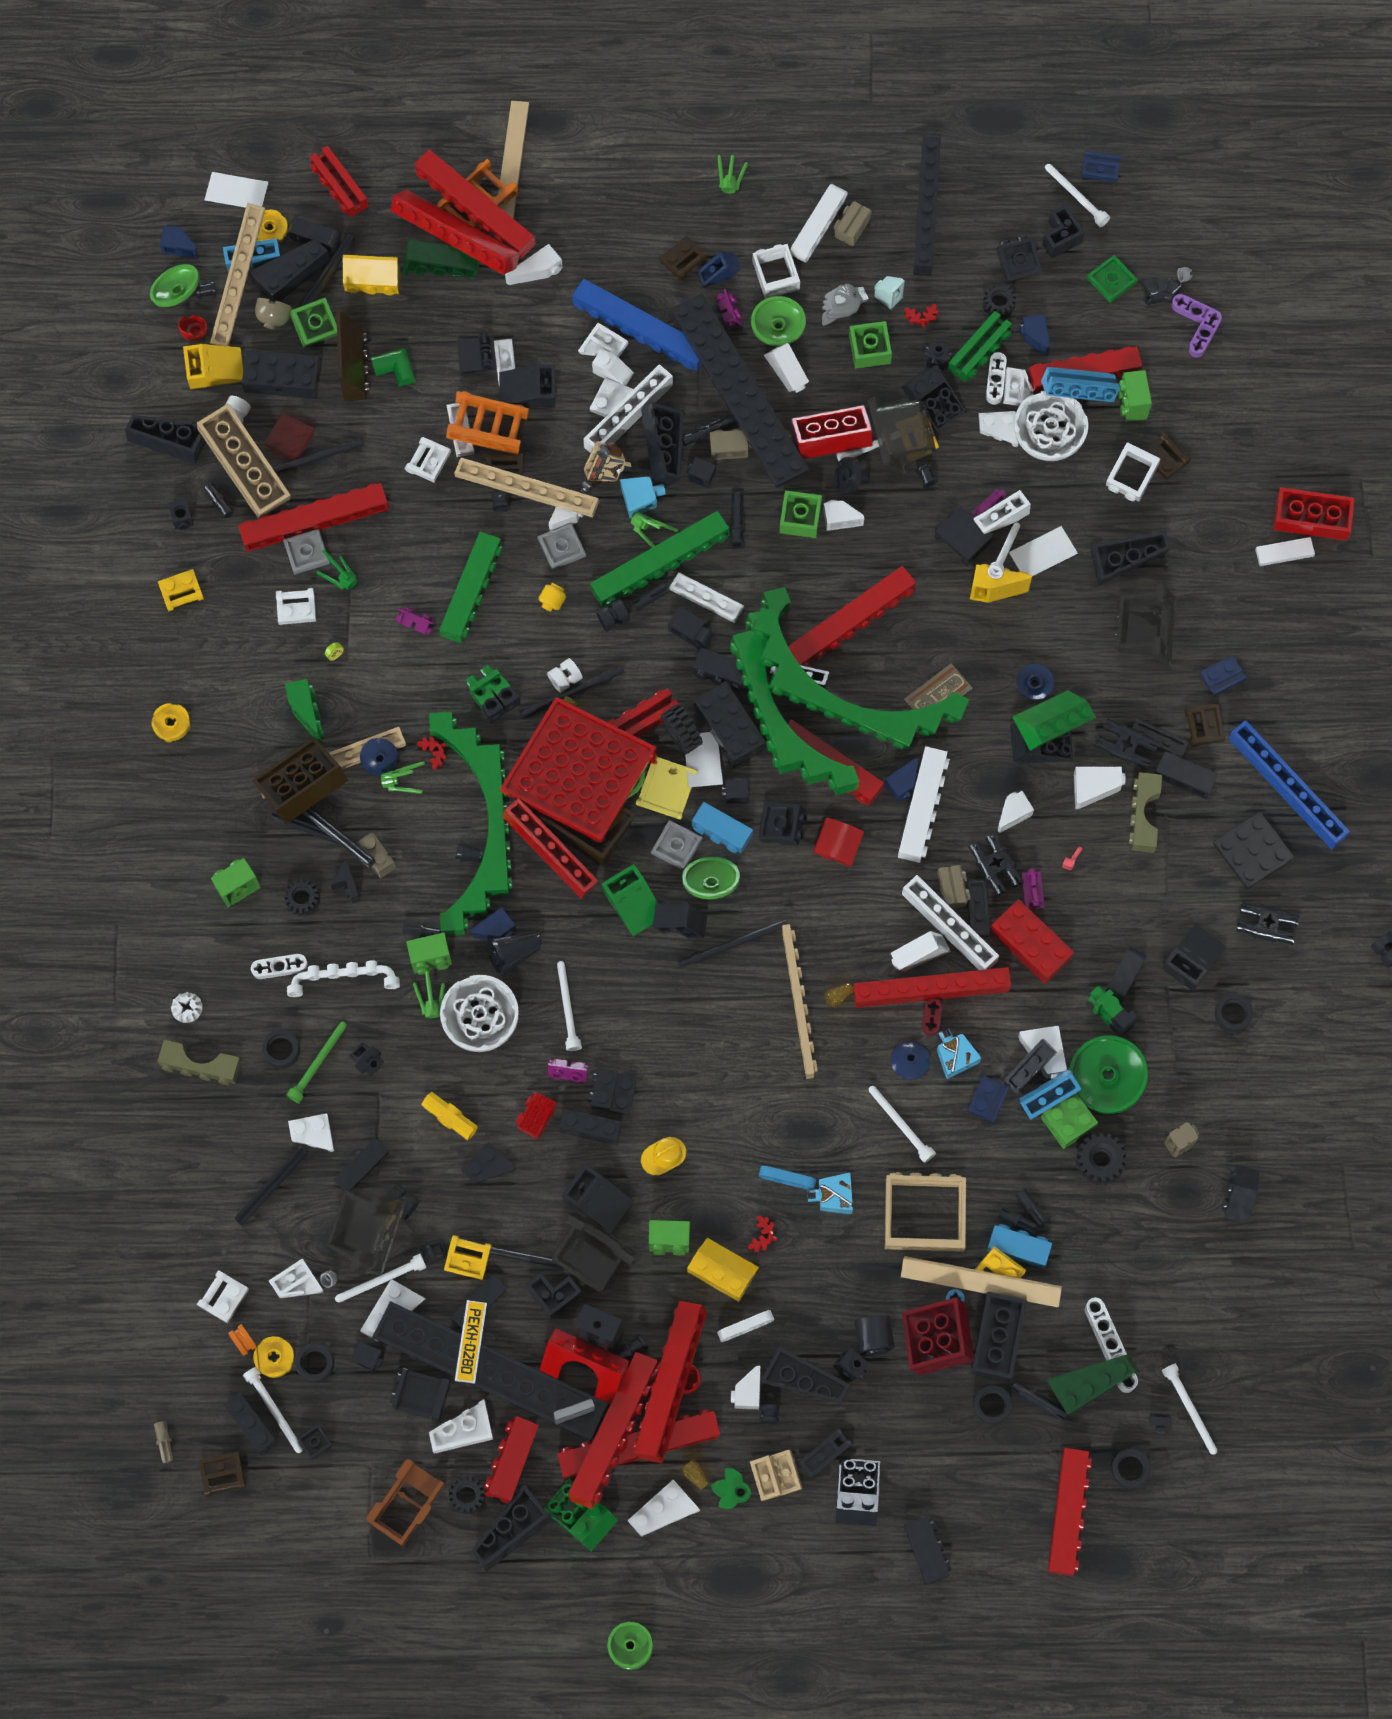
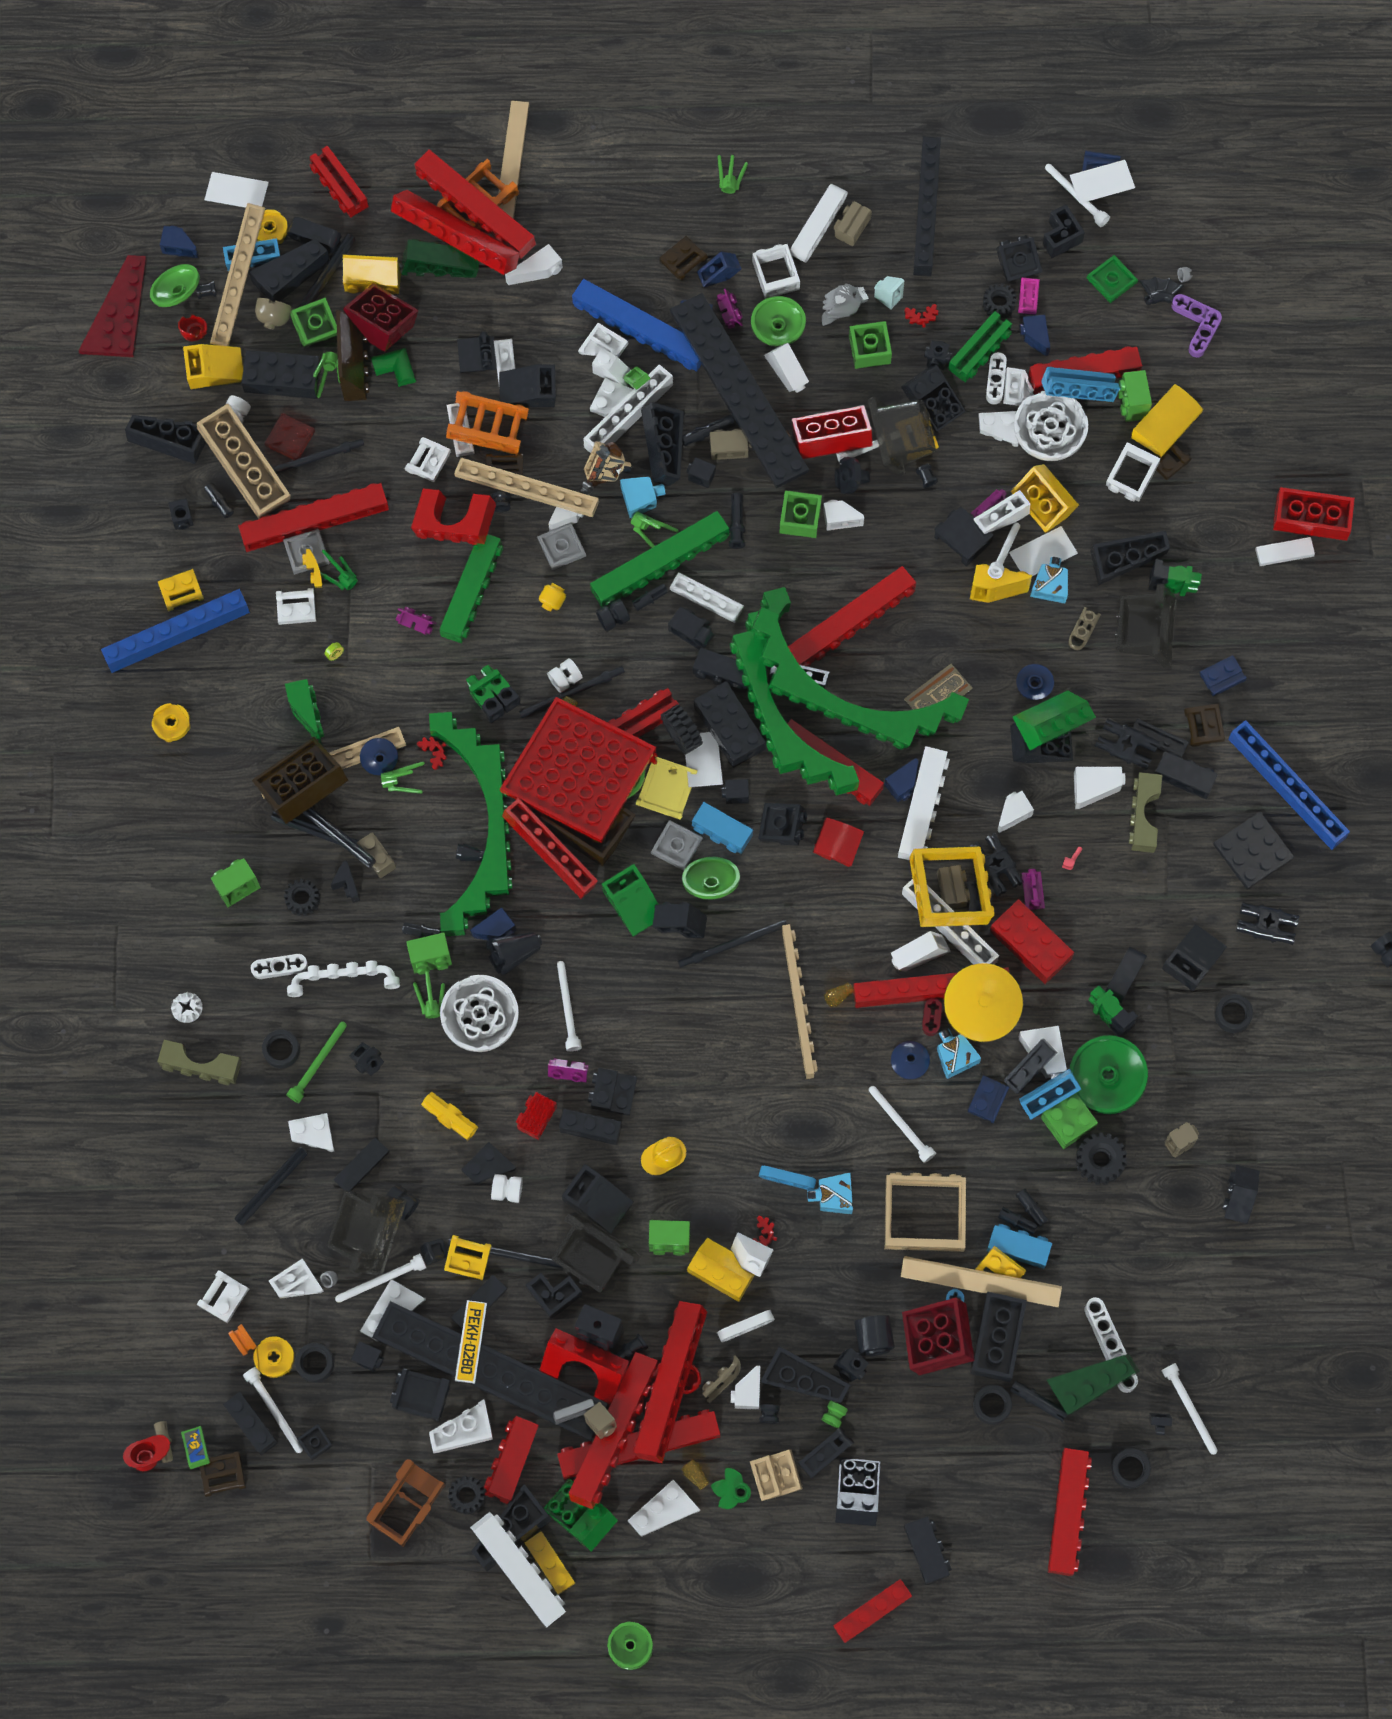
none -> dark red wing [79,255,147,357]
none -> blue brick [101,589,250,673]
none -> red piece [123,1435,170,1471]
none -> tile [181,1426,210,1469]
none -> yellow slope [302,549,322,588]
none -> bright green plant [313,352,340,398]
none -> dark red slope [343,283,418,352]
none -> red arch [411,488,496,545]
none -> white brick [470,1512,566,1628]
none -> white wheel [491,1174,523,1203]
none -> yellow plate [524,1531,575,1595]
none -> dark tan brick [584,1402,617,1439]
none -> bright green tile [623,367,651,390]
none -> dark tan piece [702,1355,741,1404]
none -> white slope [731,1233,773,1277]
none -> bright green wheel [821,1401,848,1428]
none -> red plate [833,1579,912,1643]
none -> yellow window [909,847,994,927]
none -> yellow dish [944,963,1023,1042]
none -> yellow slope [1011,464,1079,533]
none -> dark pink plate [1018,278,1040,315]
none -> medium azure torso [1030,557,1068,604]
none -> dark tan piece [1068,607,1101,650]
none -> white sticker [1070,160,1135,203]
none -> yellow slope [1131,384,1203,457]
none -> green hips [1148,559,1202,596]

